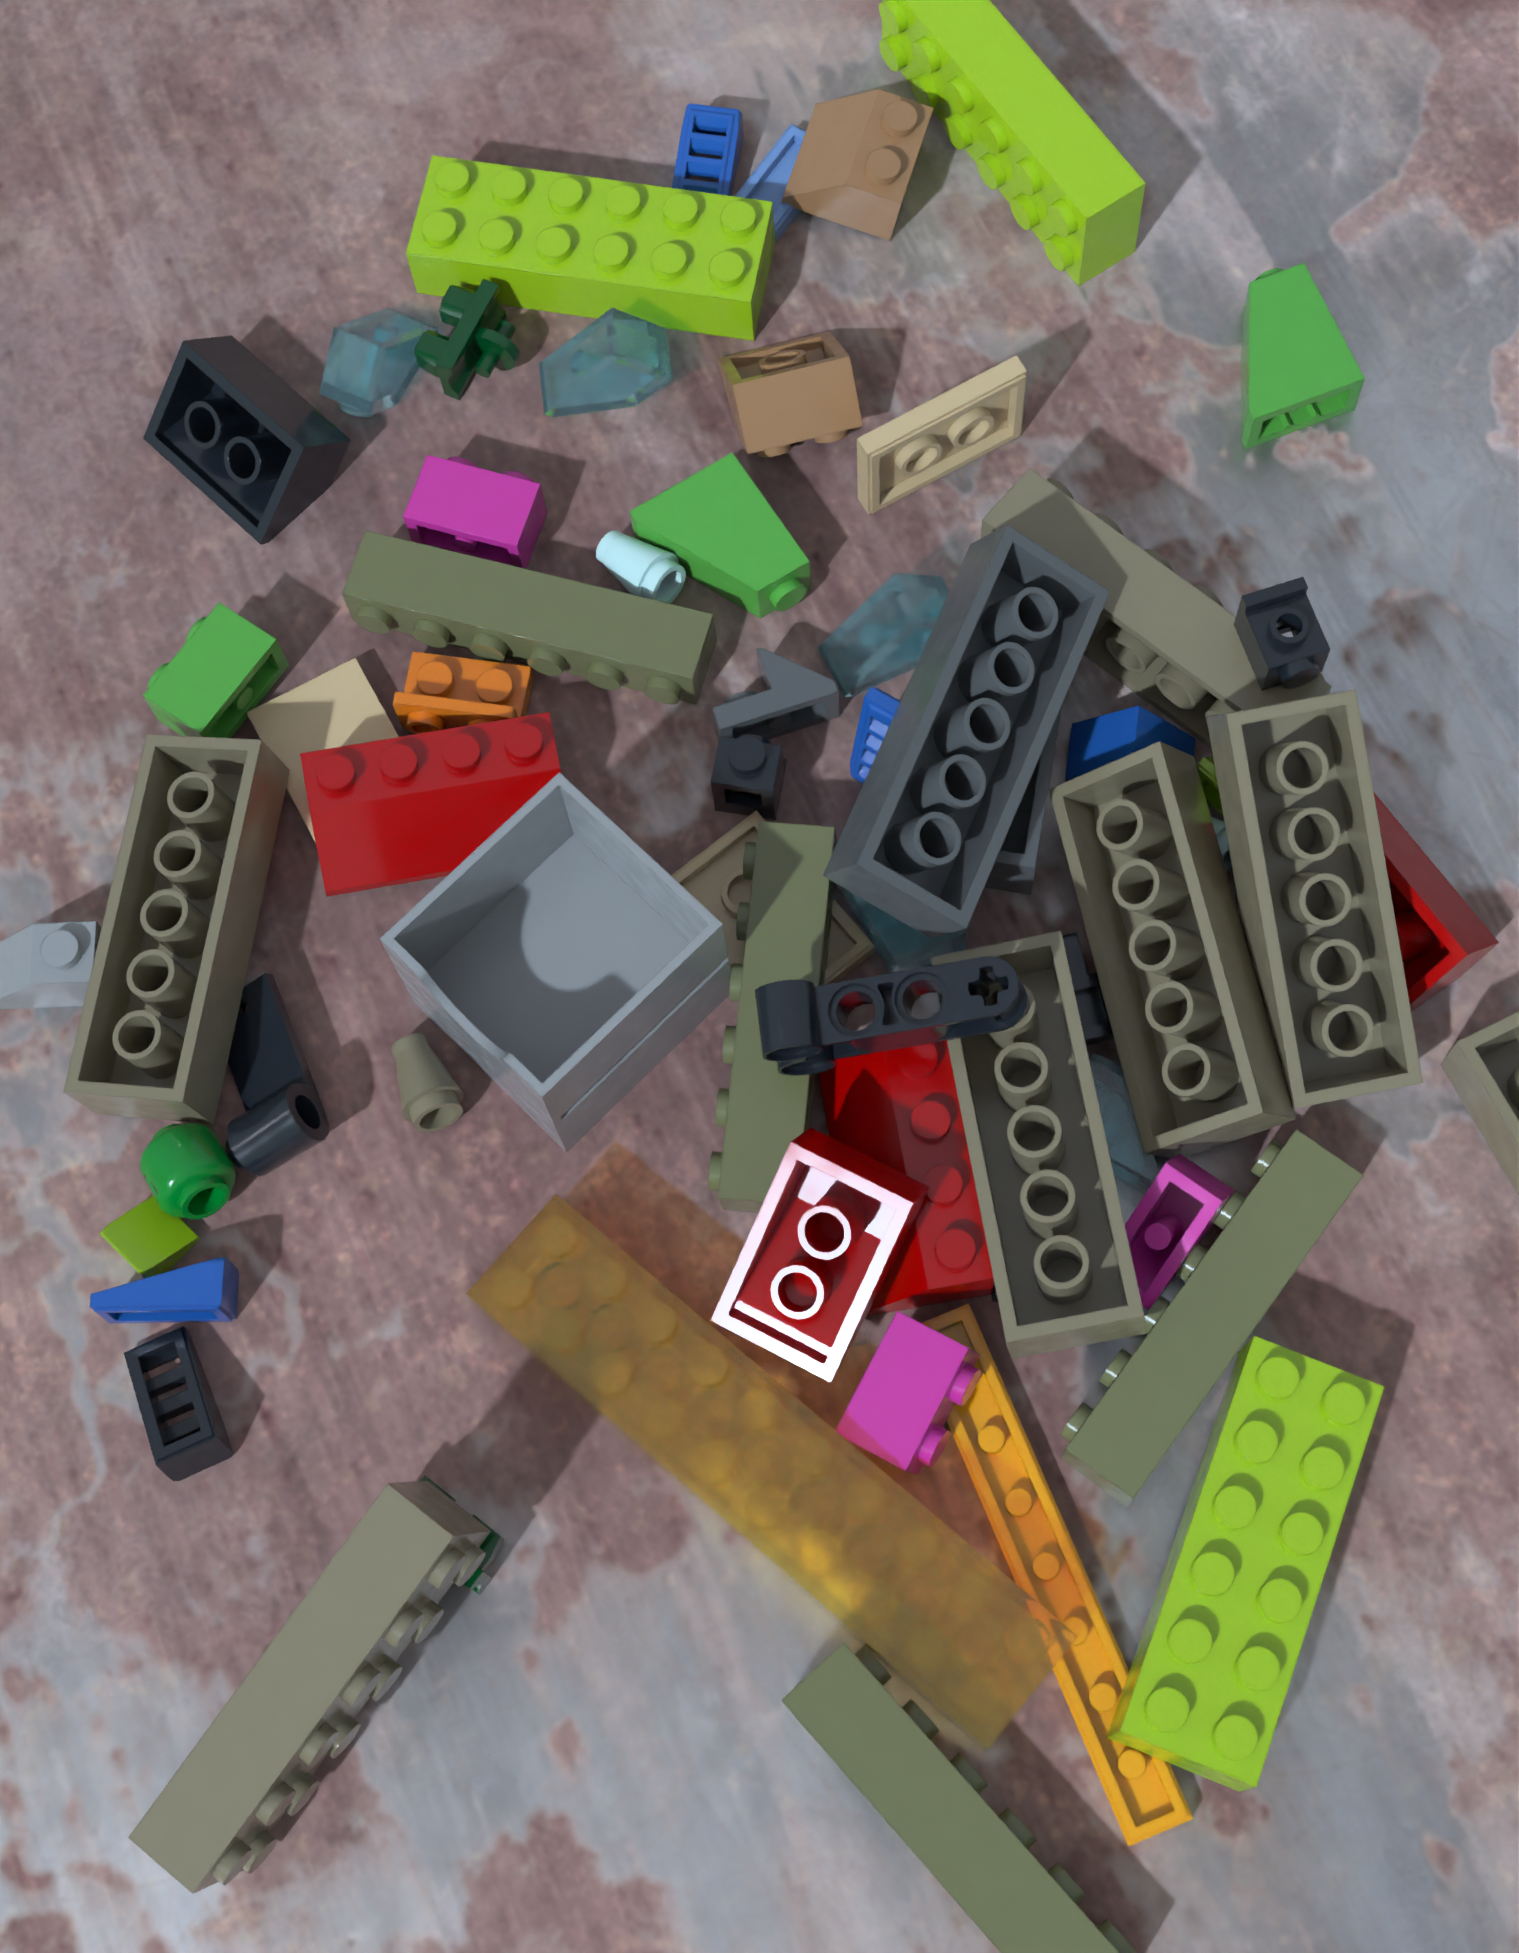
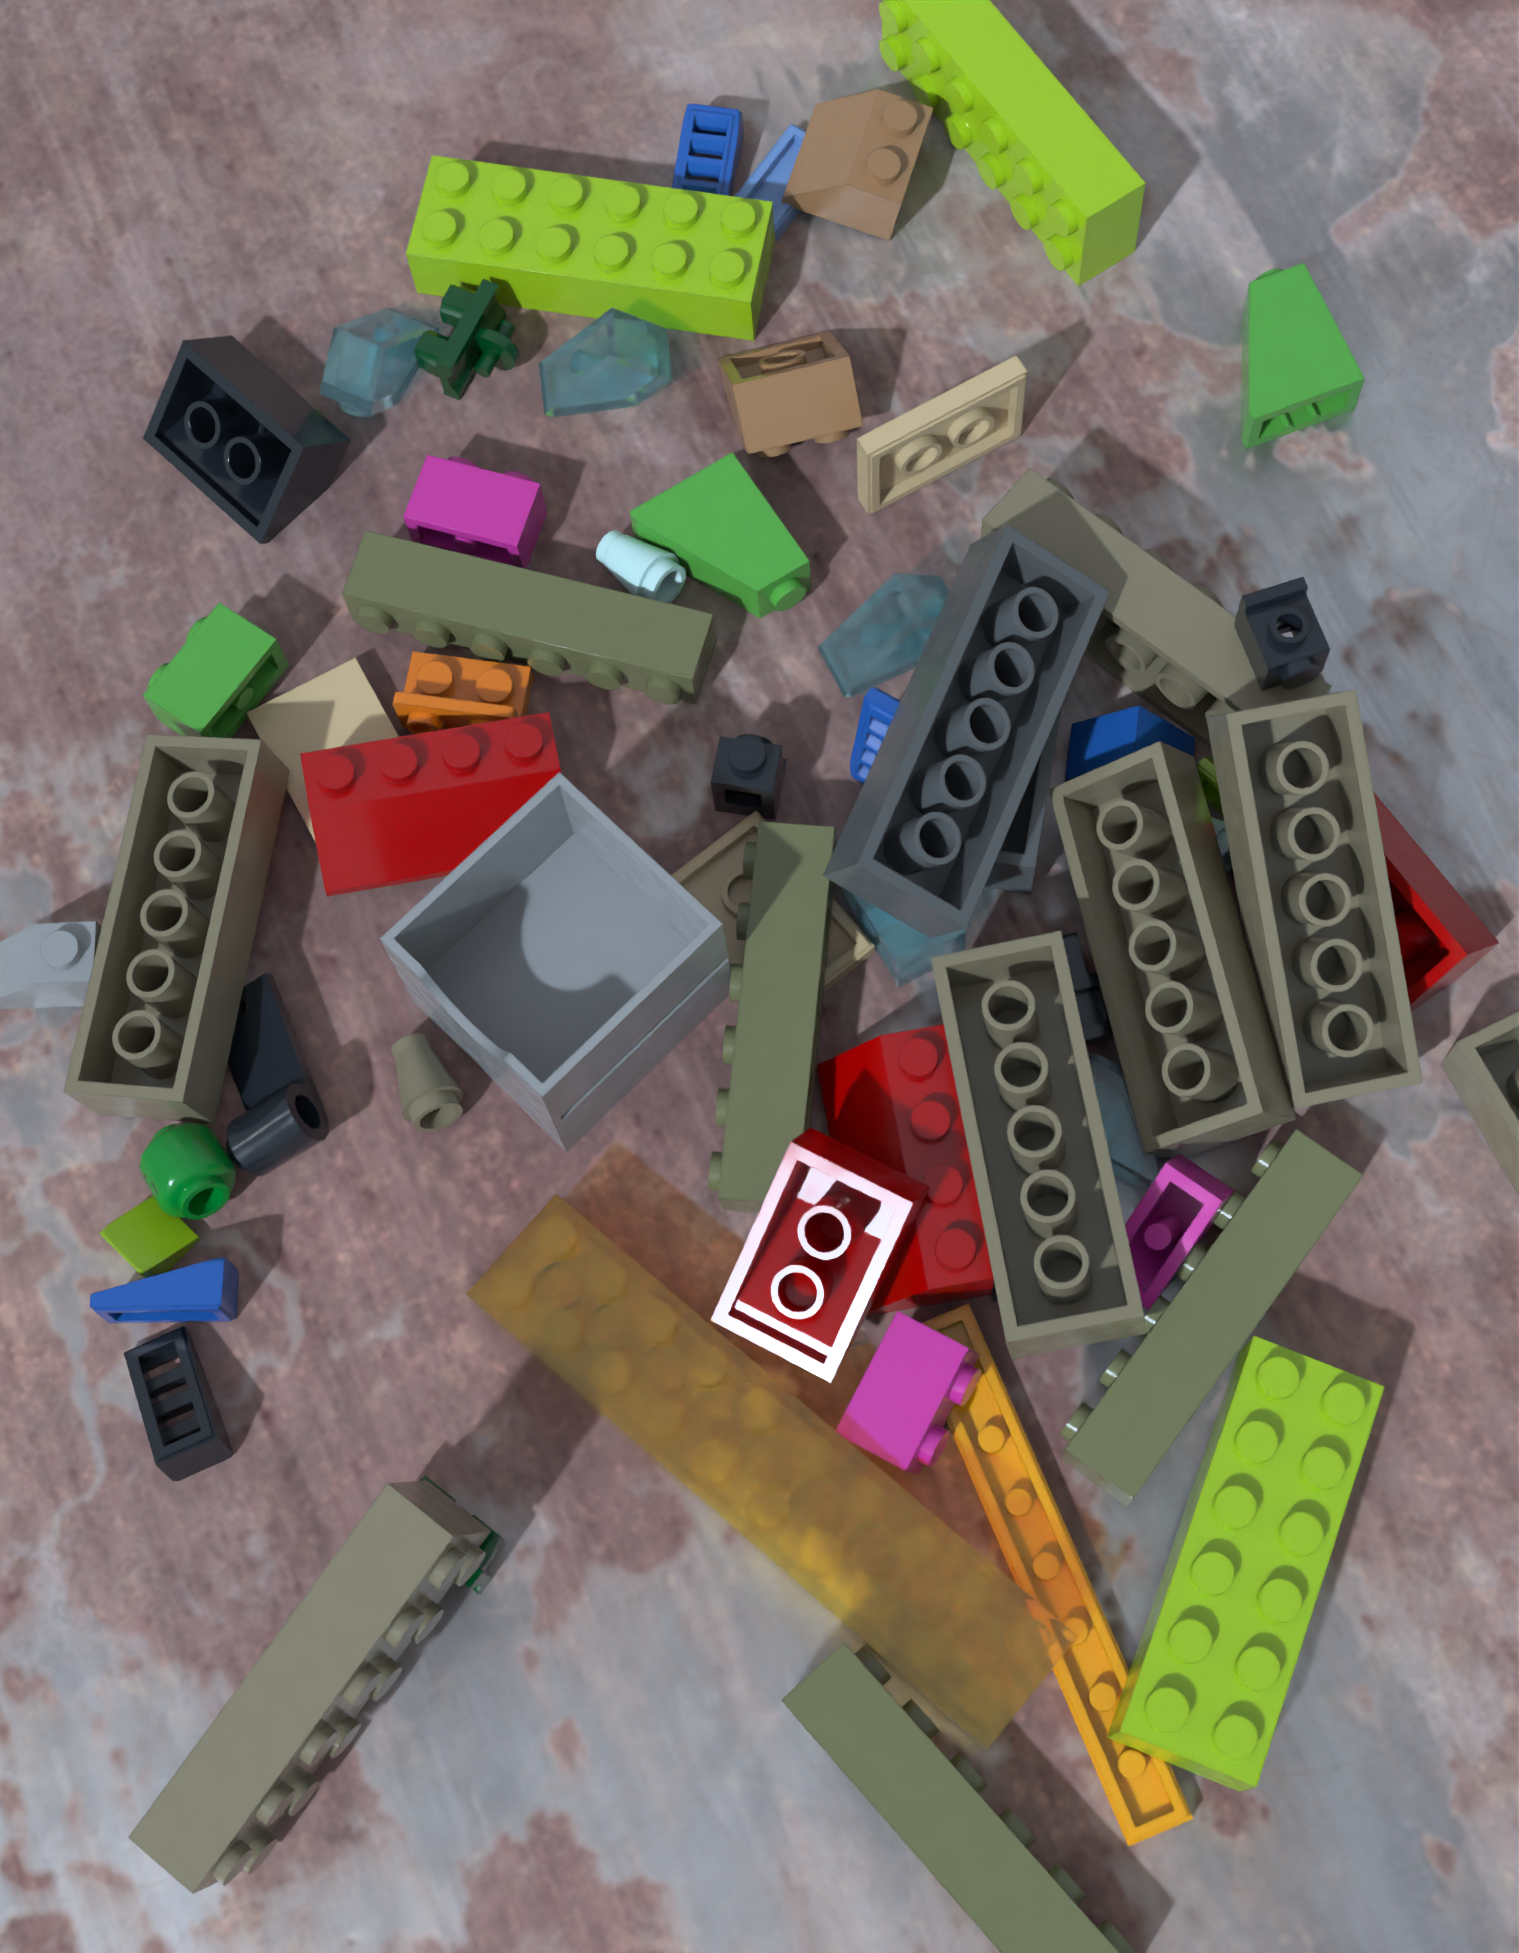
dark grey slope [713,648,840,740] -> none
black piece [755,956,1028,1076] -> none

